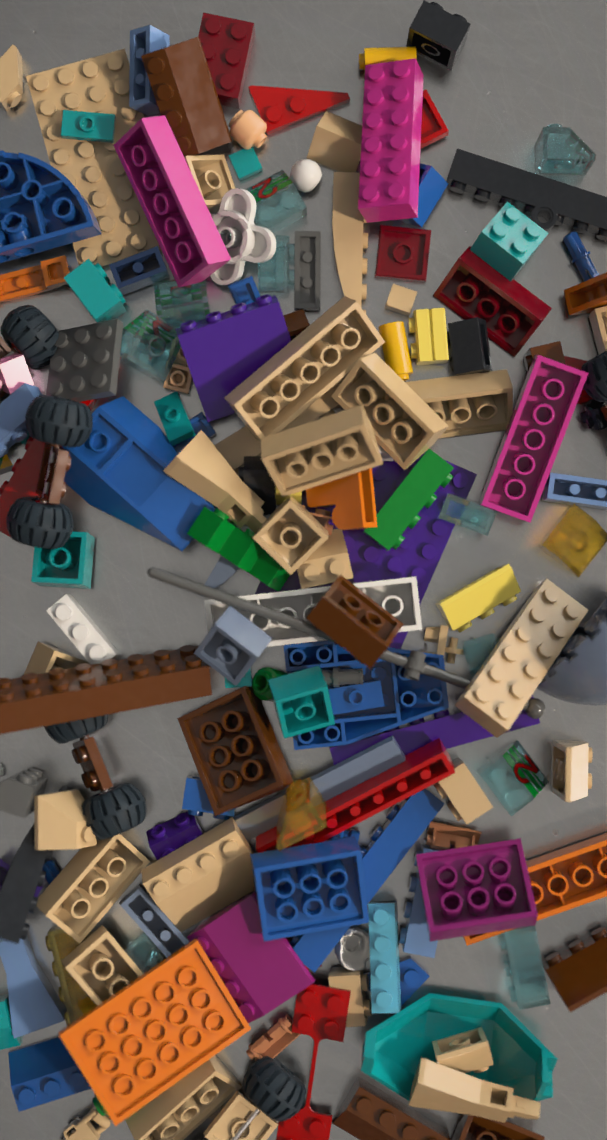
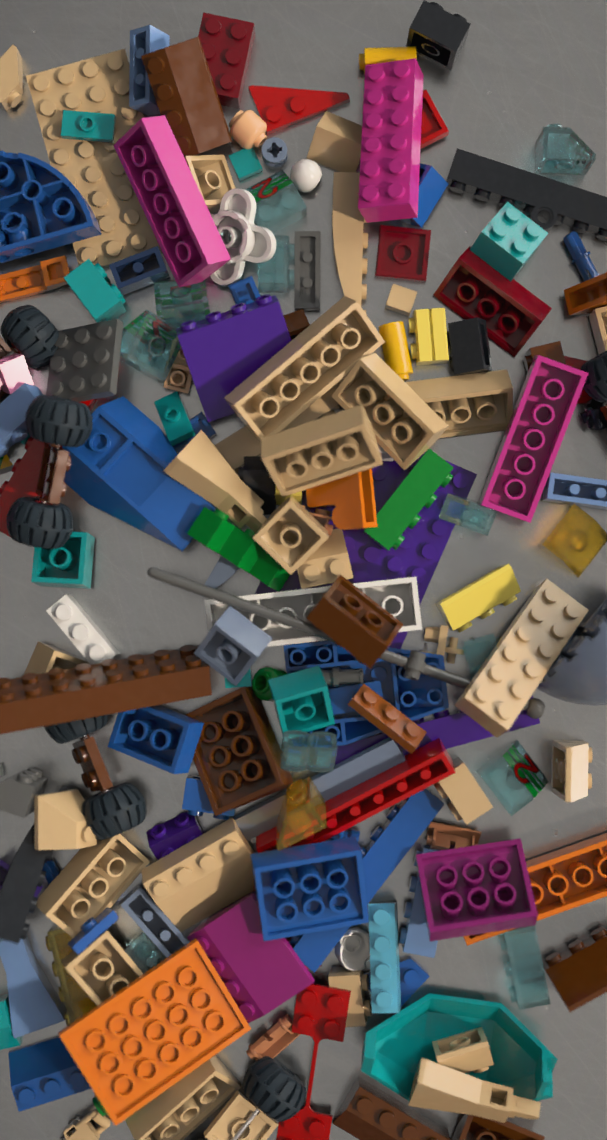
none -> blue plate [67,907,119,954]
none -> blue brick [108,705,204,774]
none -> sand blue wheel [262,137,288,169]
none -> clear light blue brick [280,730,337,773]
none -> dark orange plate [348,684,427,754]

